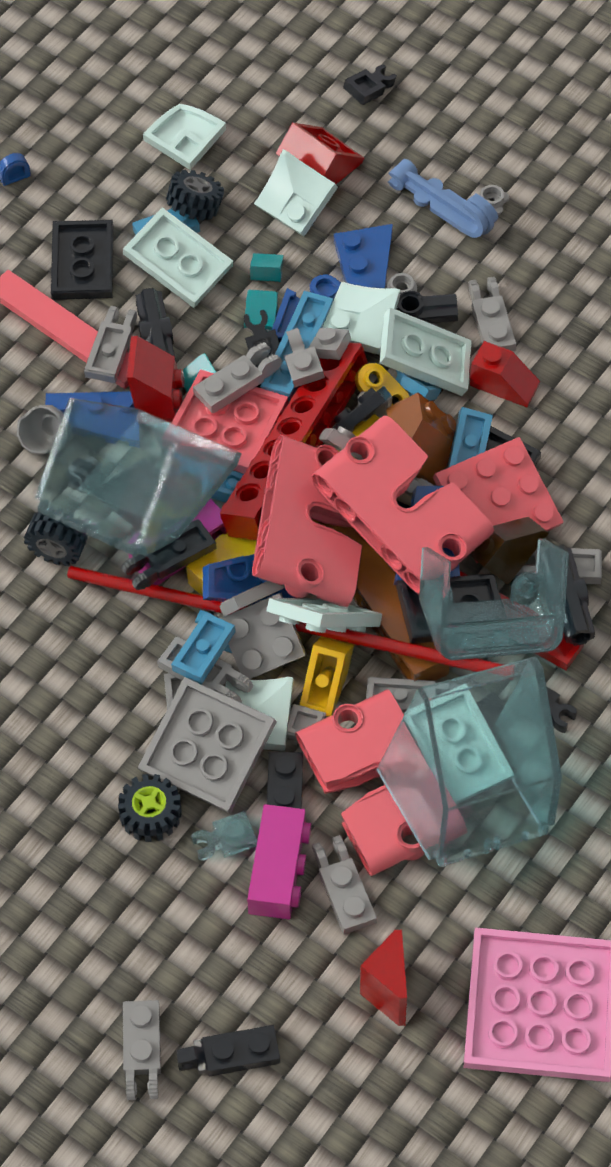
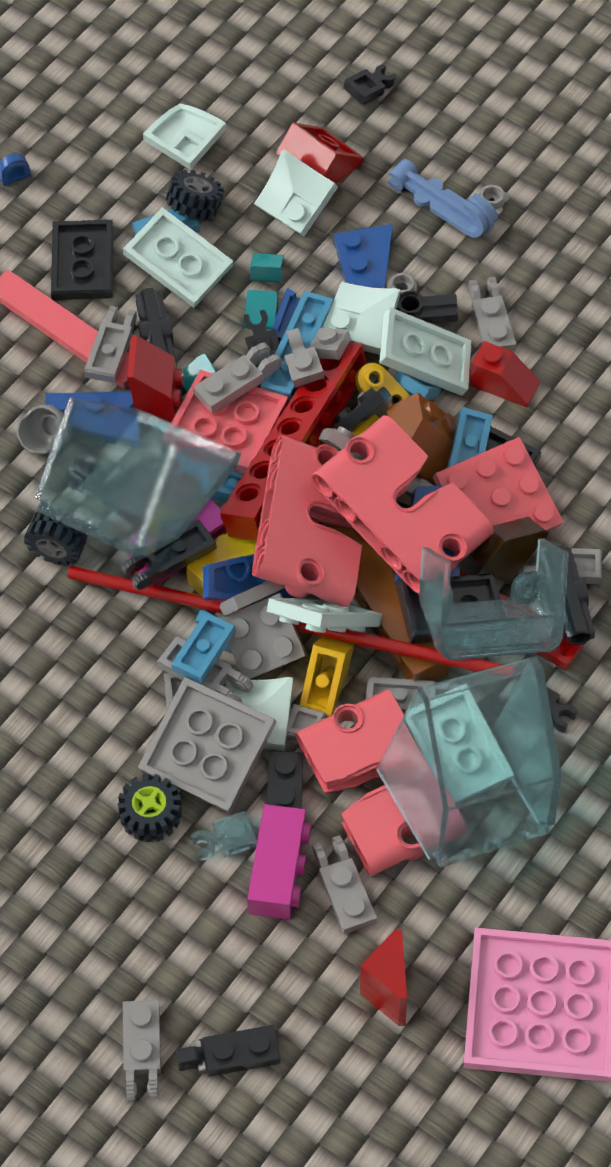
blue tile [310,275,341,301] -> none

